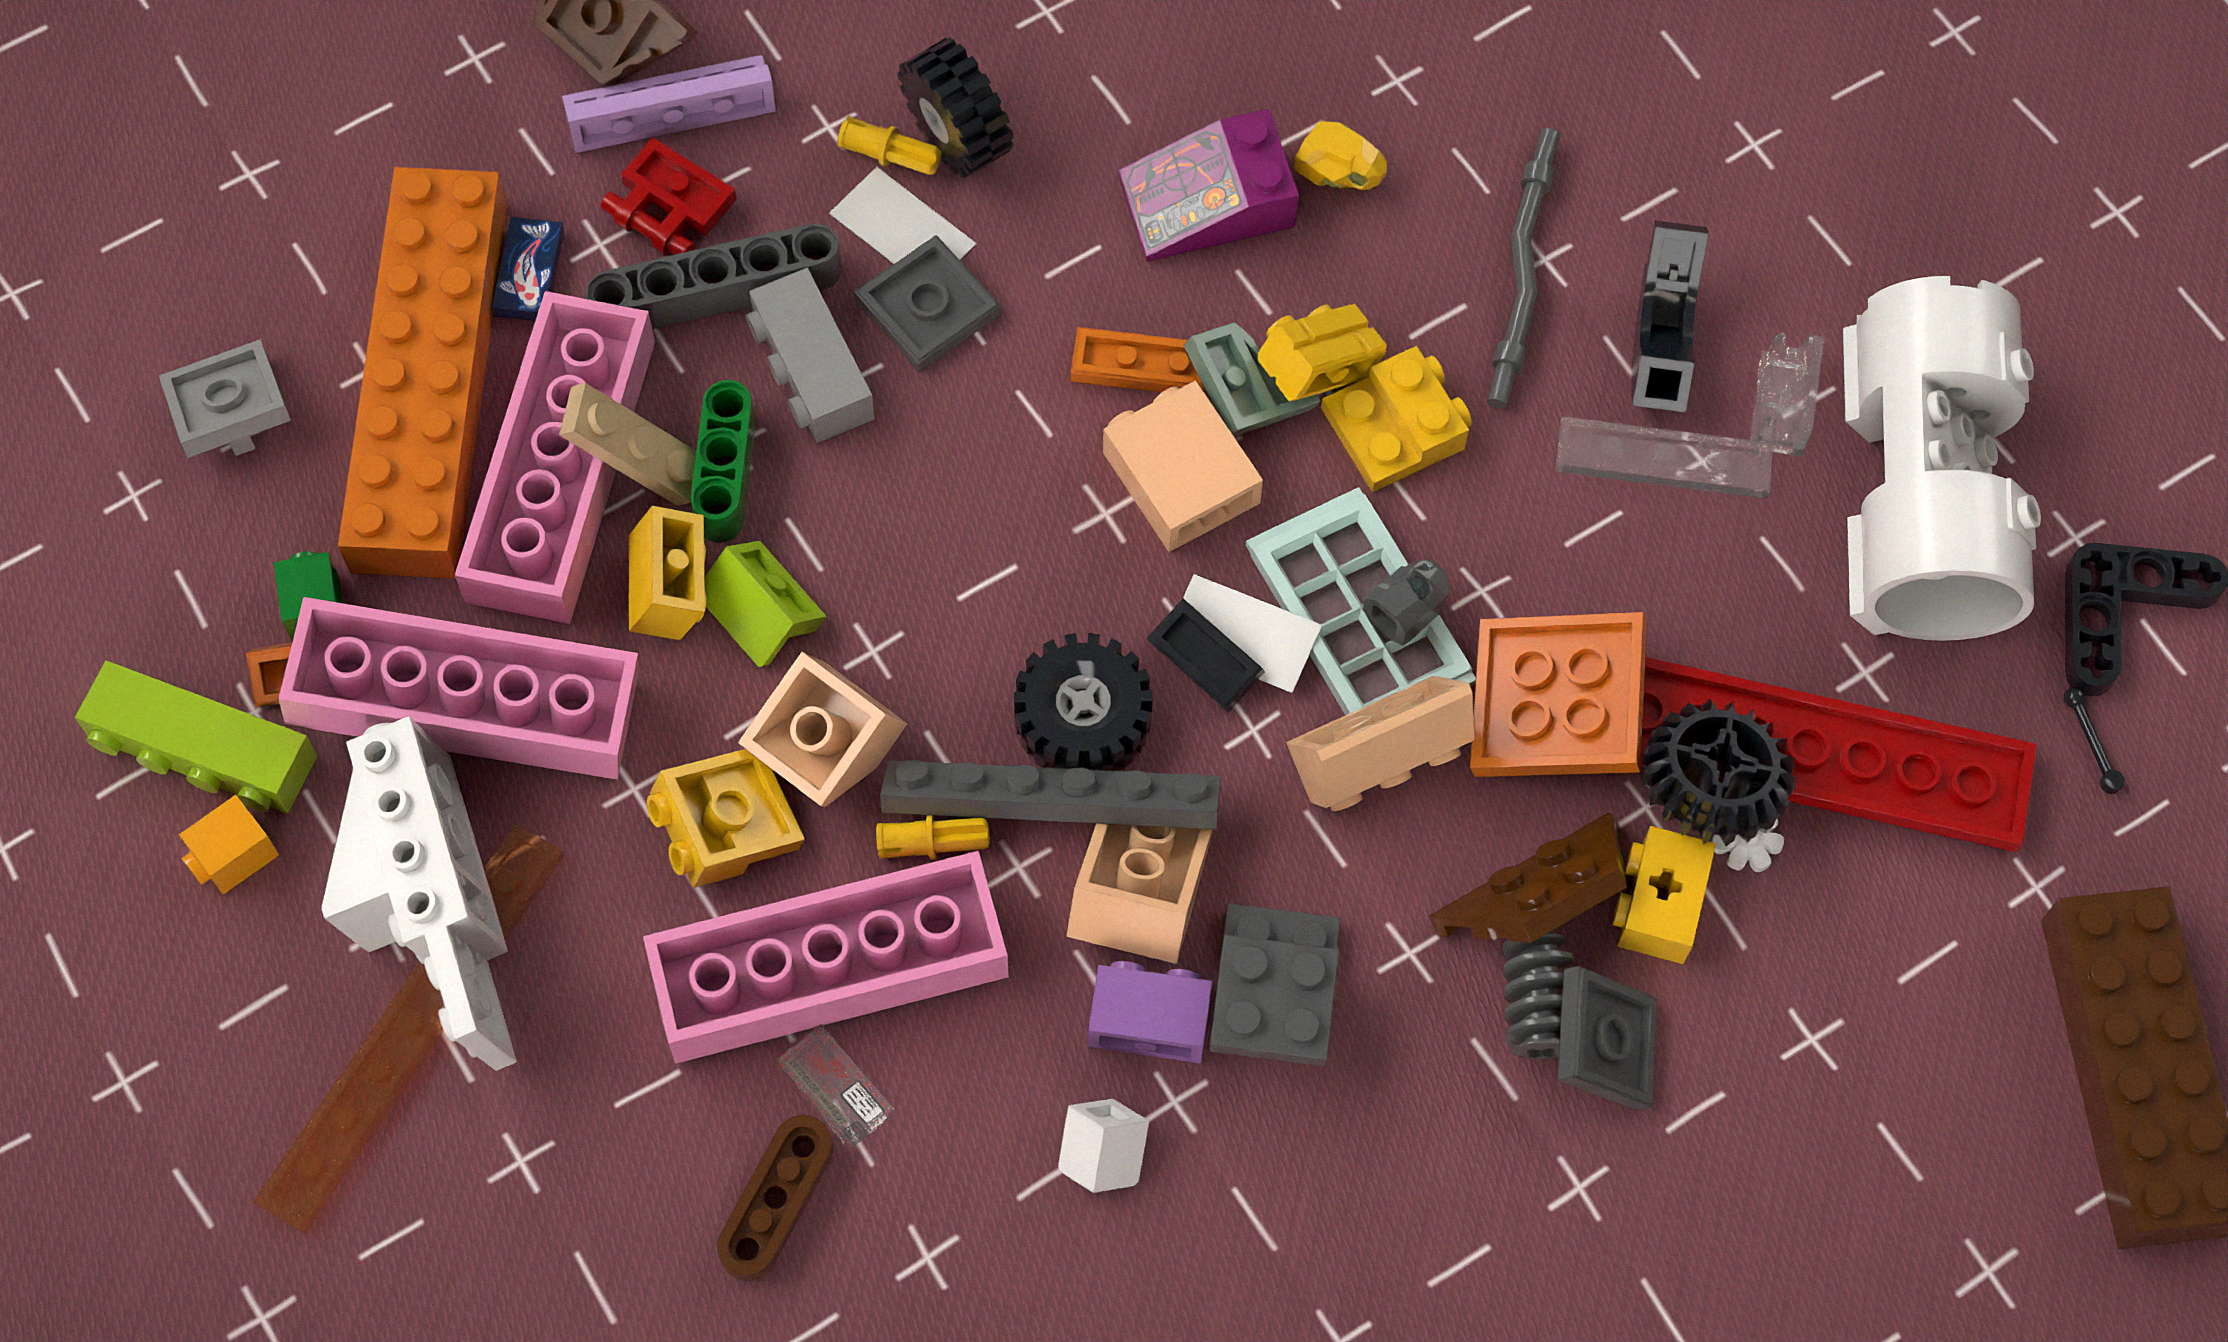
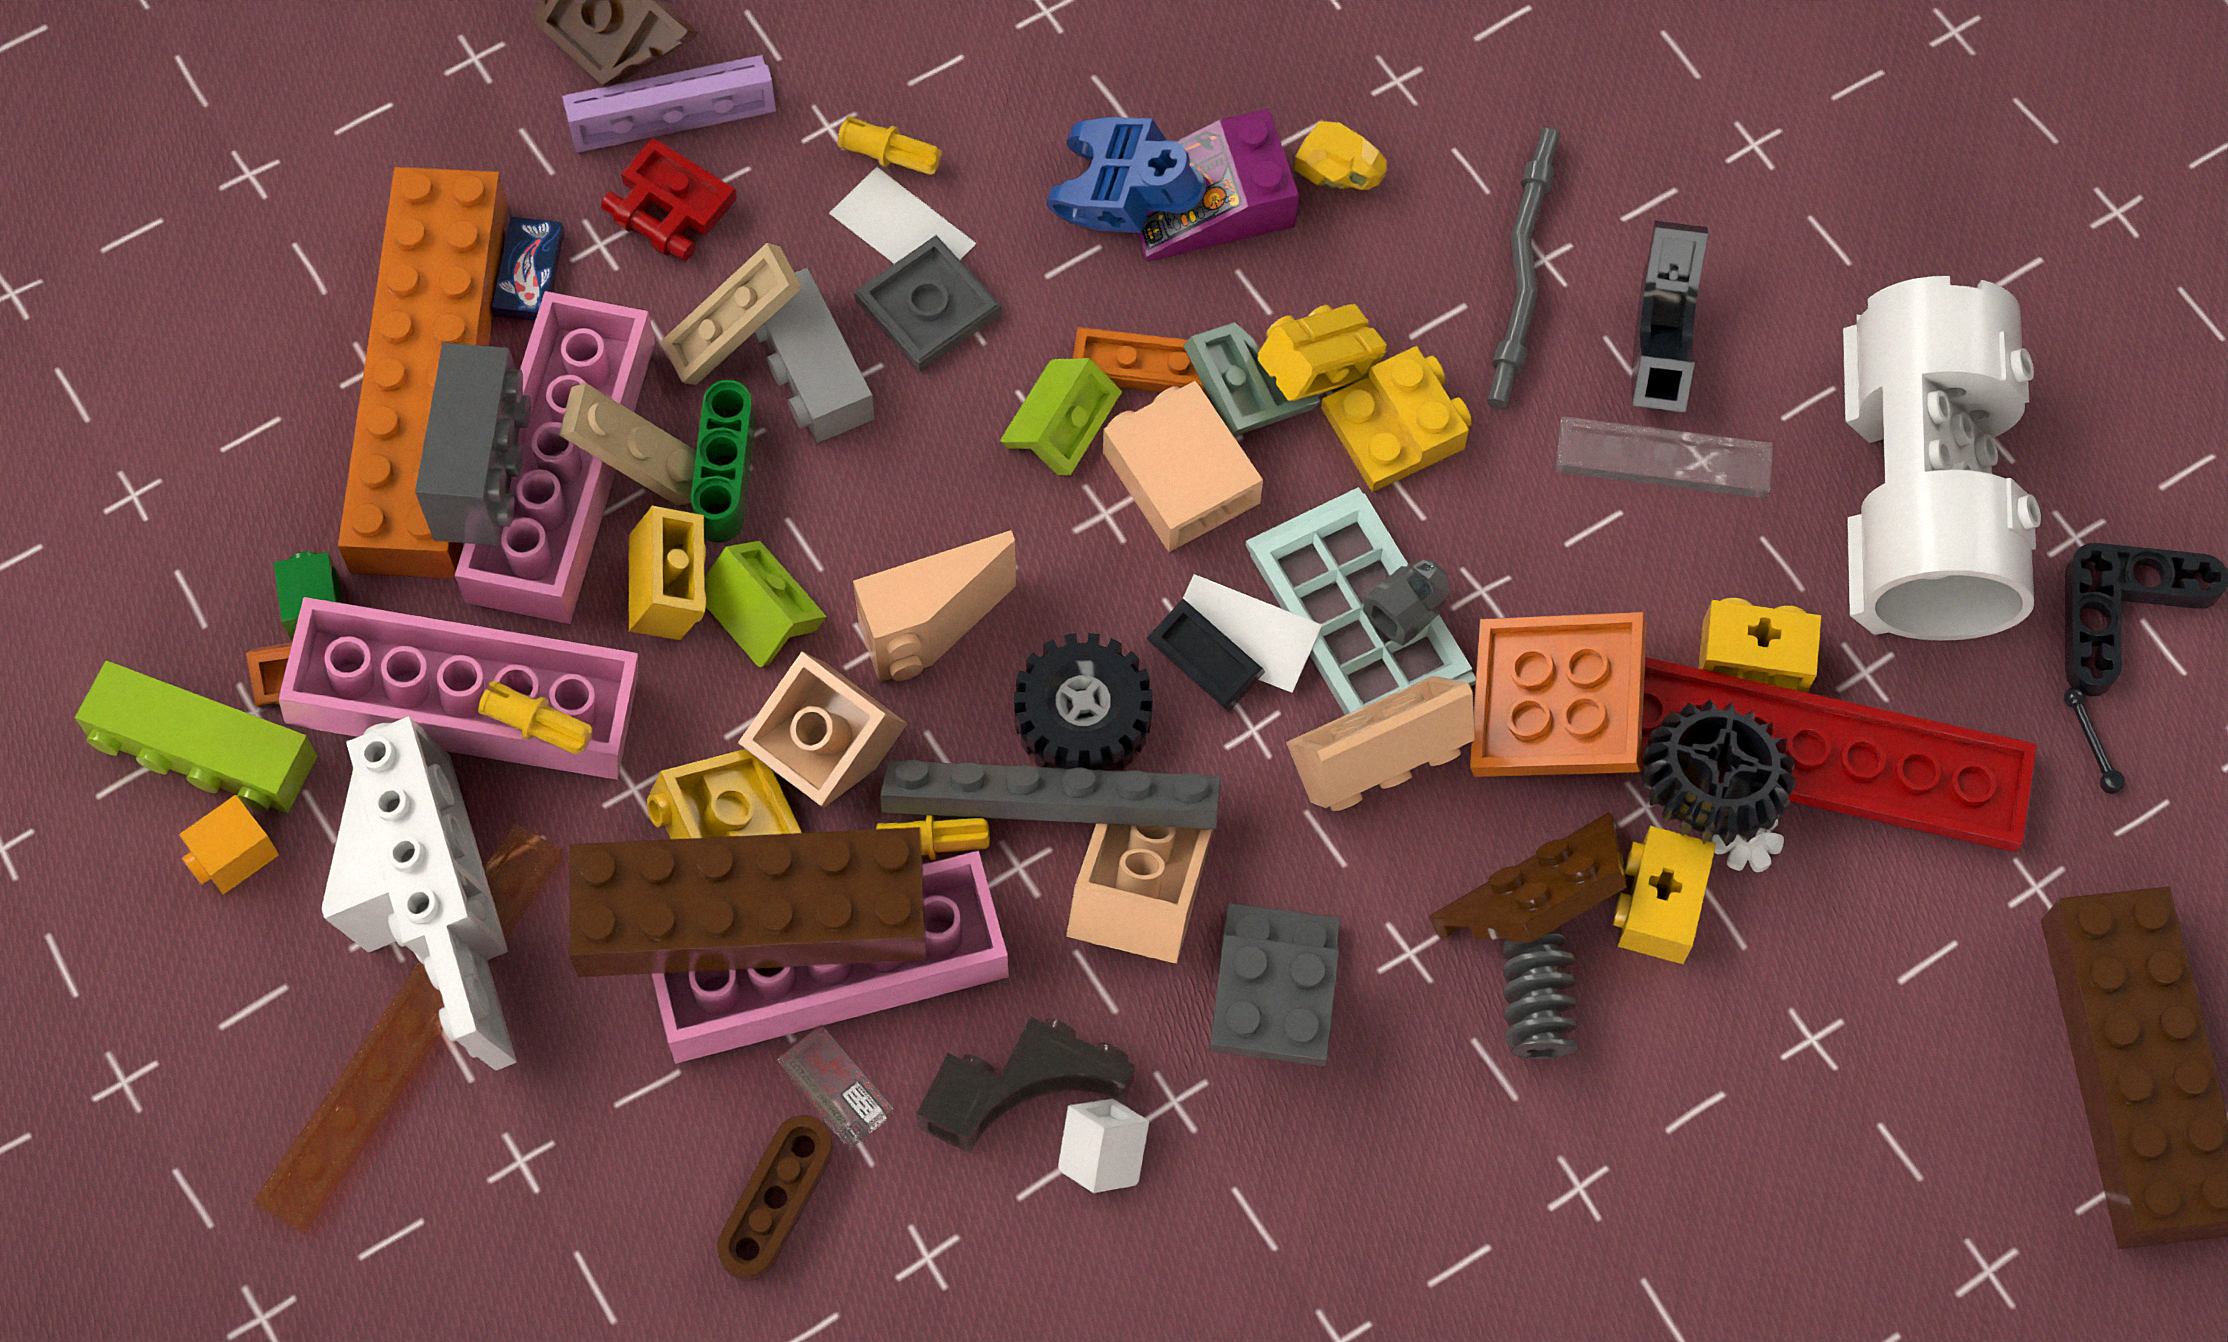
light grey hinge [159,339,291,458] -> none
dark grey beam [585,223,842,329] -> none
black wheel [898,38,1014,178] -> none
medium lavender brick [1088,961,1212,1063] -> none
dark grey tile [1558,966,1657,1110] -> none
clear hinge [1748,333,1824,457] -> none
none -> dark grey brick [415,342,531,546]
none -> yellow axle [478,680,593,754]
none -> reddish brown brick [569,827,927,977]
none -> tan plate [661,243,802,385]
none -> light nougat slope [853,530,1016,682]
none -> clear smoke arch [916,1017,1135,1153]
none -> lime panel [1000,358,1122,475]
none -> blue piece [1046,117,1206,233]
none -> yellow brick [1698,598,1821,693]

